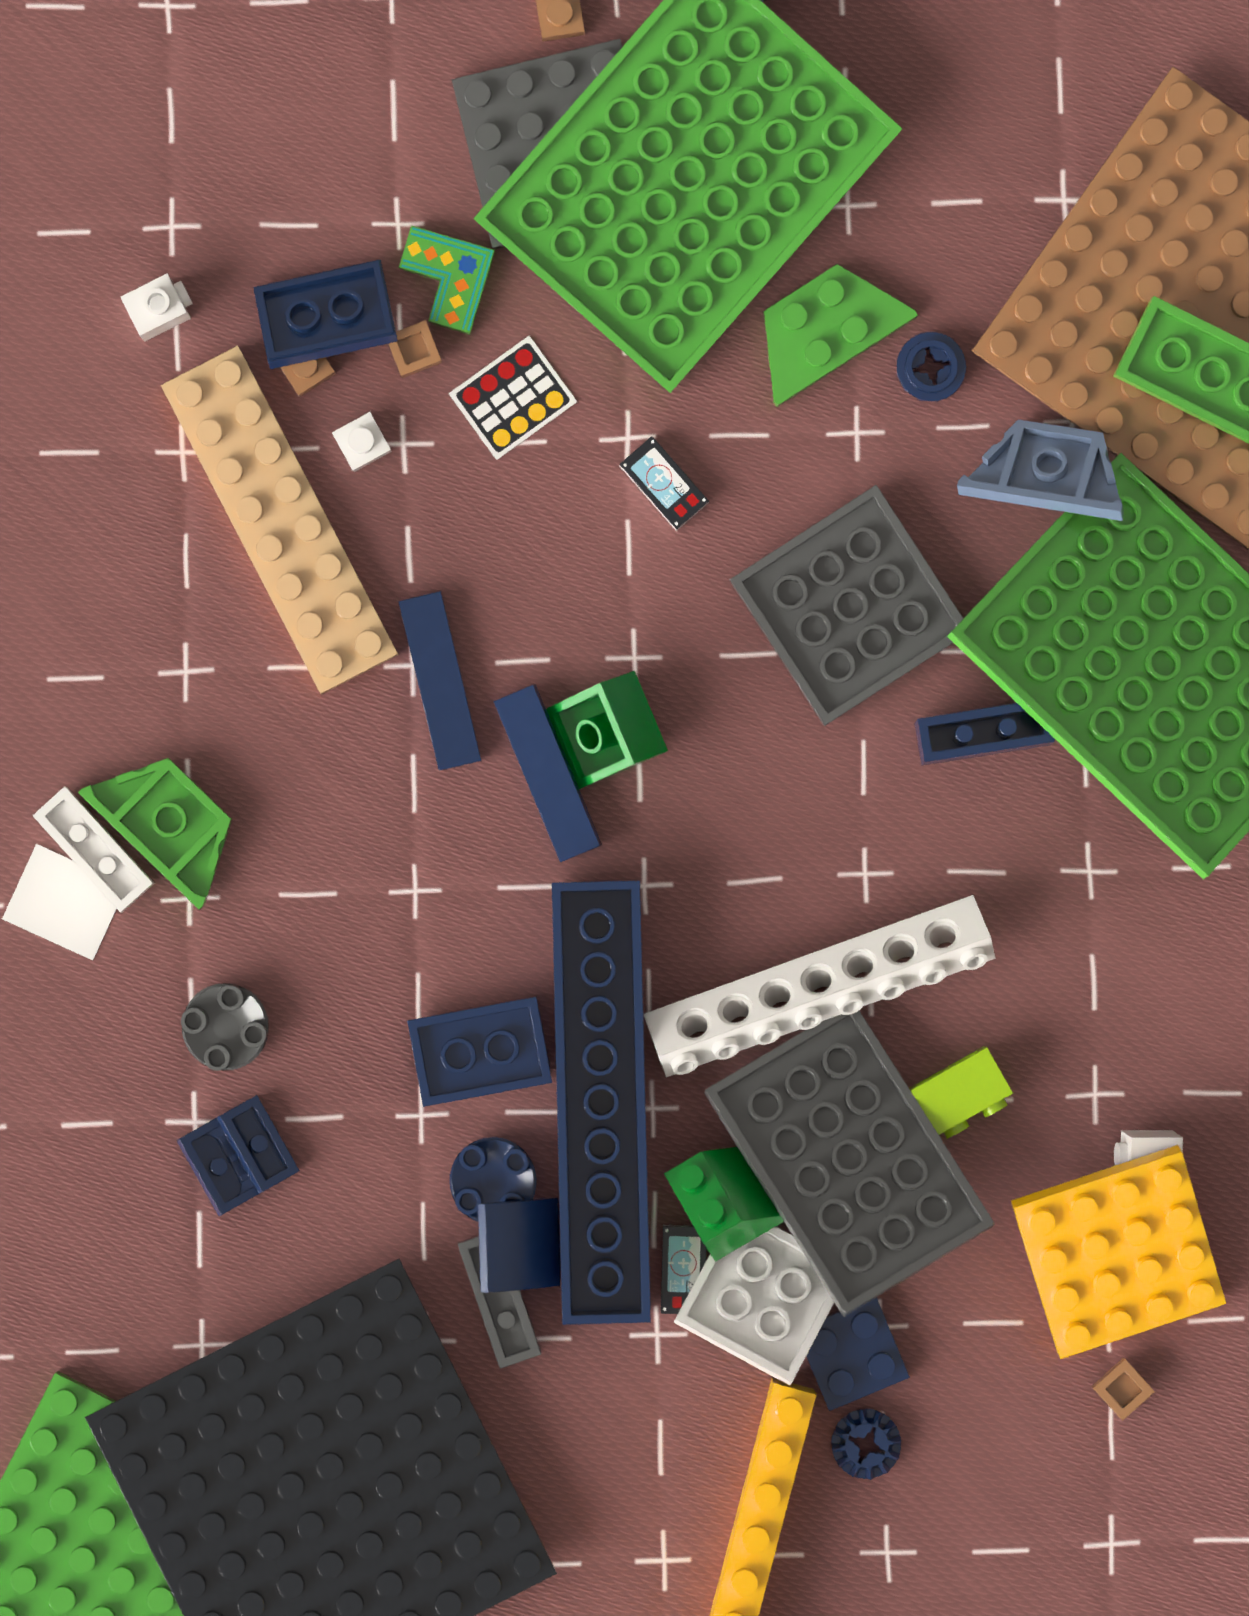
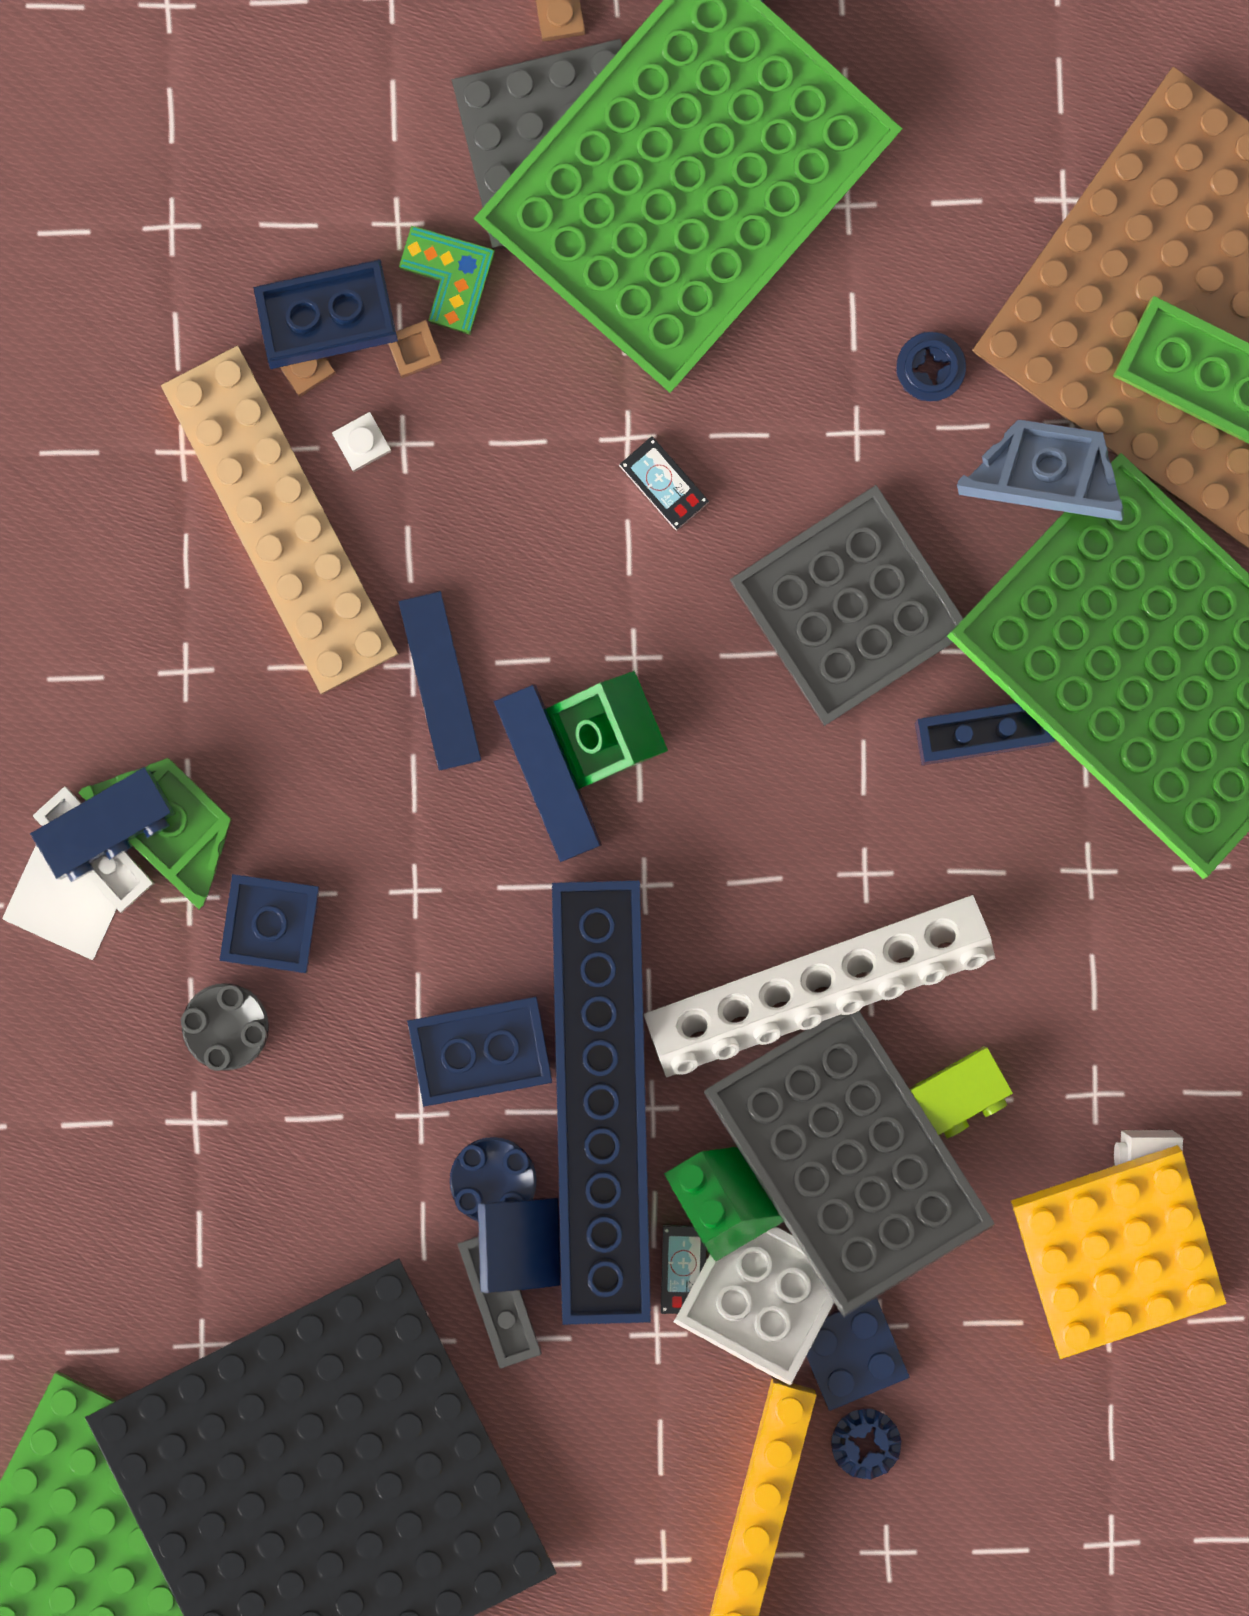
white brick [121,274,193,342] -> none
dark blue slope [176,1095,300,1216] -> none
sticker [448,336,577,460] -> none
bright green wing [764,264,918,407] -> none
medium nougat plate [1091,1357,1155,1421] -> none
none -> dark blue brick [30,767,175,883]
none -> dark blue plate [219,874,320,973]

